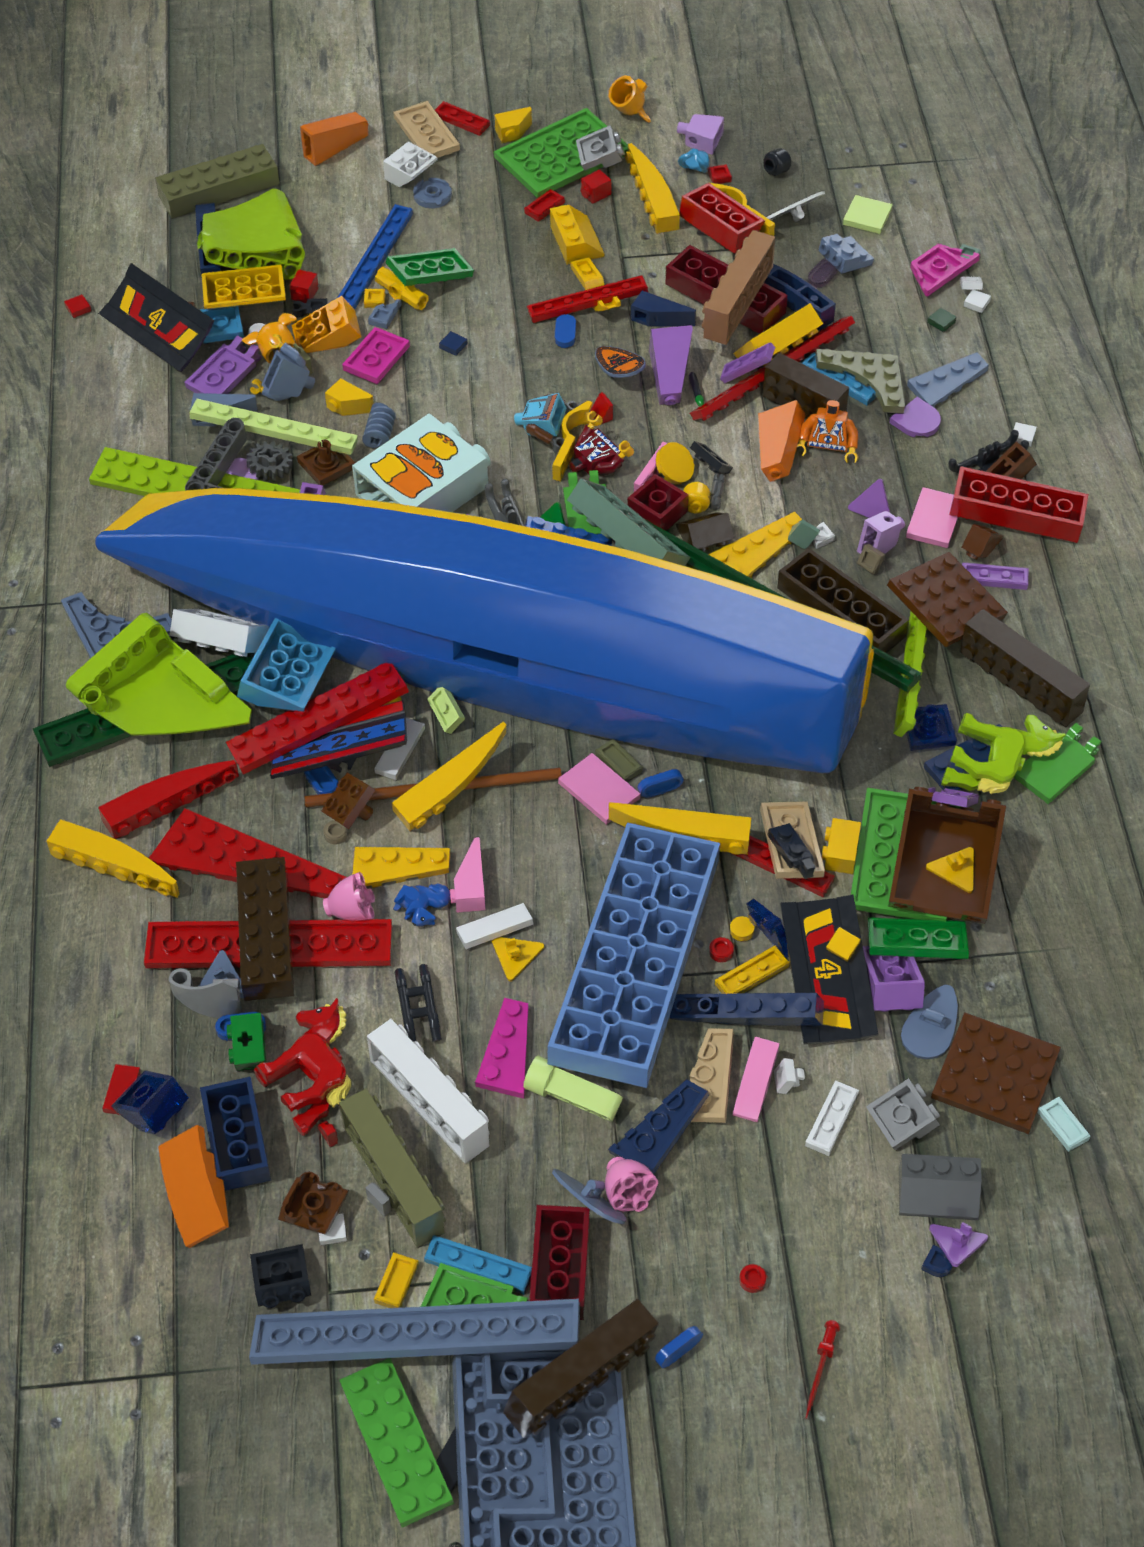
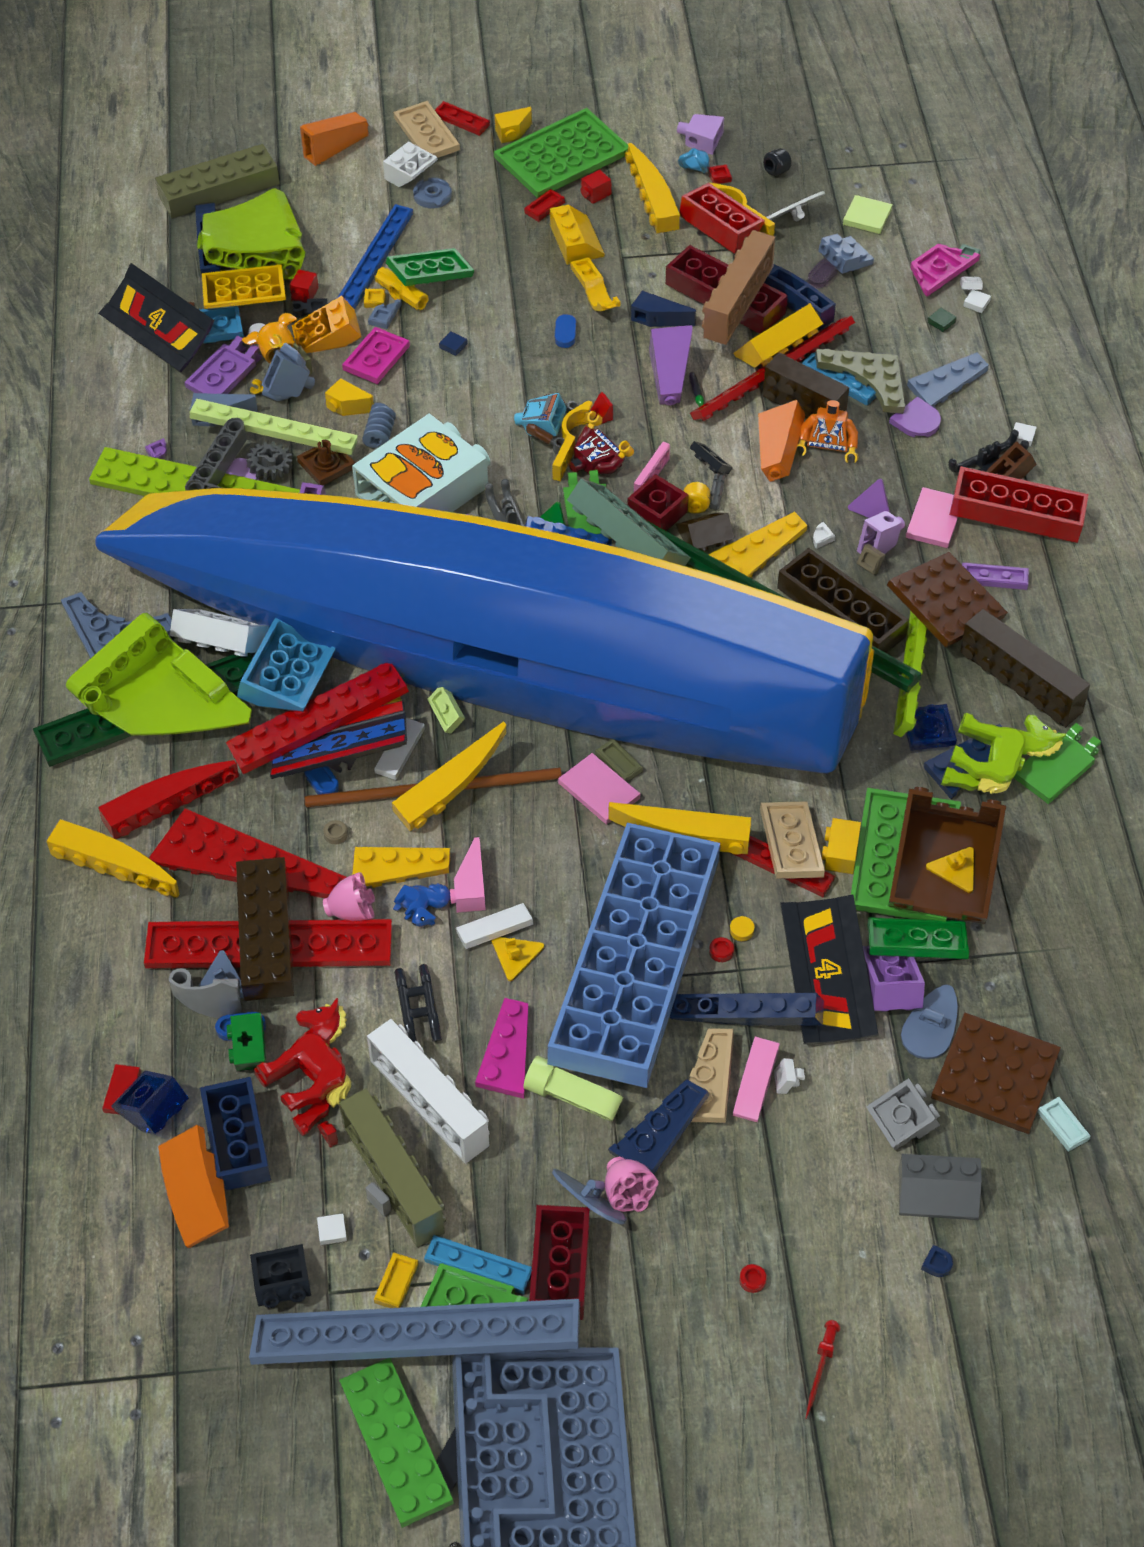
red tile [64,294,92,318] -> none
reddish brown slope [278,1171,349,1234] -> none
reddish brown plate [321,772,375,829] -> none
dark brown brick [503,1298,659,1438] -> none
red tile [527,275,648,323] -> none
light grey plate [576,125,625,171] -> none
shield [595,346,646,378] -> none
light orange piece [608,75,651,123] -> none
blue tile [637,769,684,798] -> none
blue tile [655,1326,703,1369] -> none
yellow tile [656,442,694,485] -> none
yellow tile [715,945,790,994] -> none
medium lavender tile [720,342,775,384] -> none
clear blue wing [746,898,789,958] -> none
black hinge [768,823,815,879] -> none
sand green slope [788,520,820,549] -> none
white tile [805,1080,859,1156] -> none
yellow tile [826,927,861,962] -> none
medium lavender tile [928,787,979,807] -> none
medium lavender piece [929,1222,988,1267] -> none
reddish brown slope [961,524,1004,560] -> none
none -> medium lavender tile [145,438,167,459]

